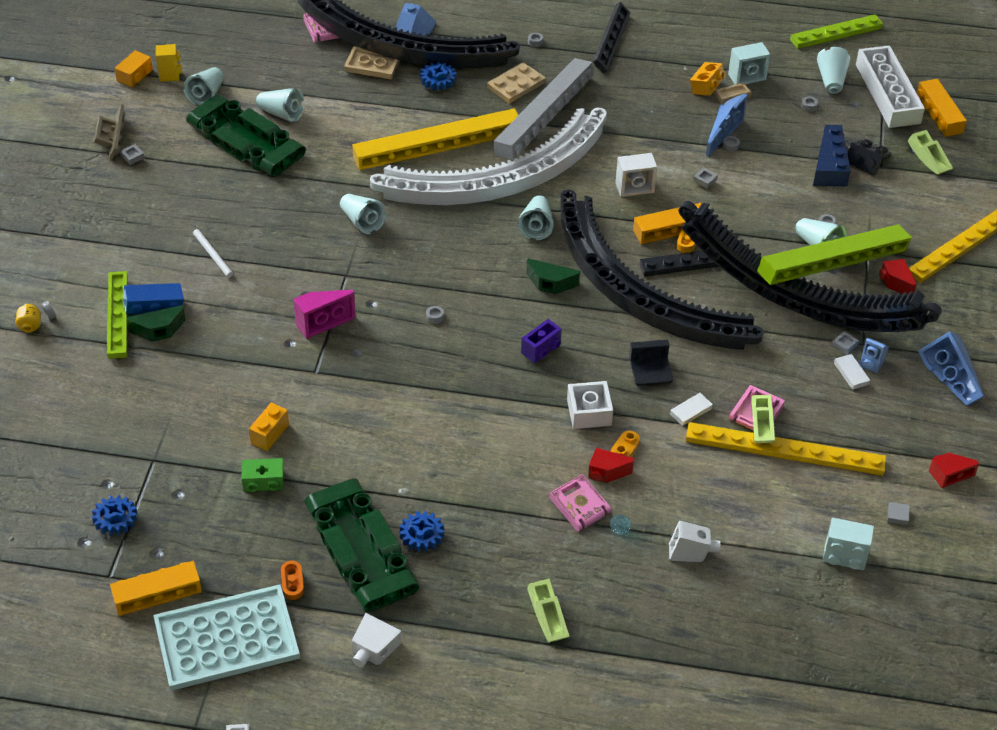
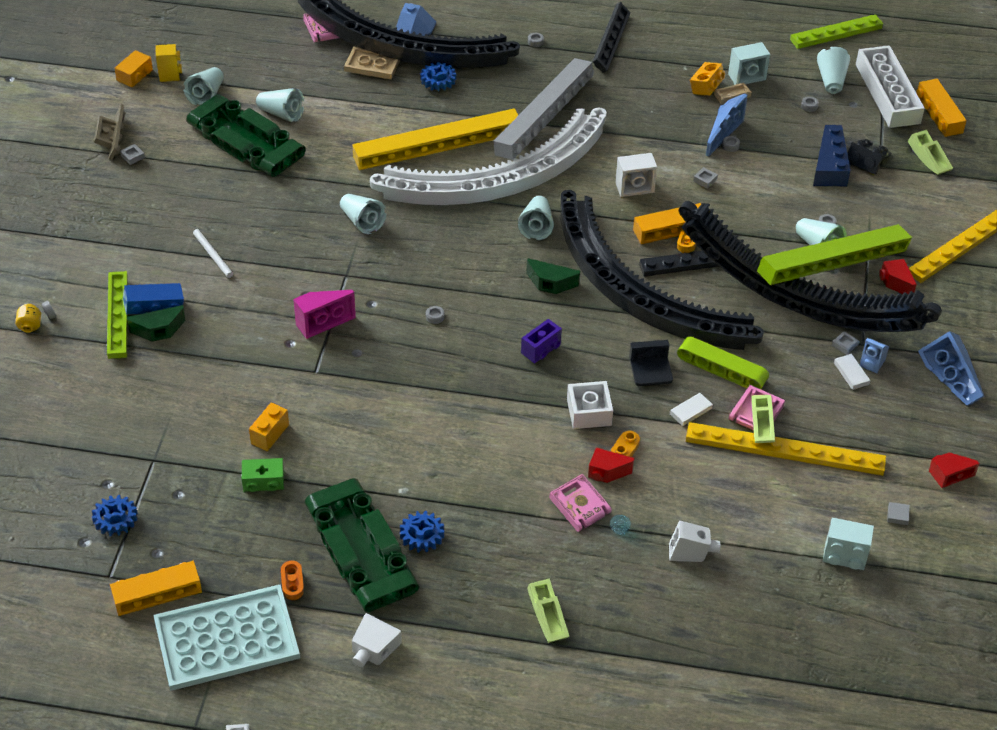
tan plate [487,62,546,104] -> none
none -> lime beam [677,337,769,389]

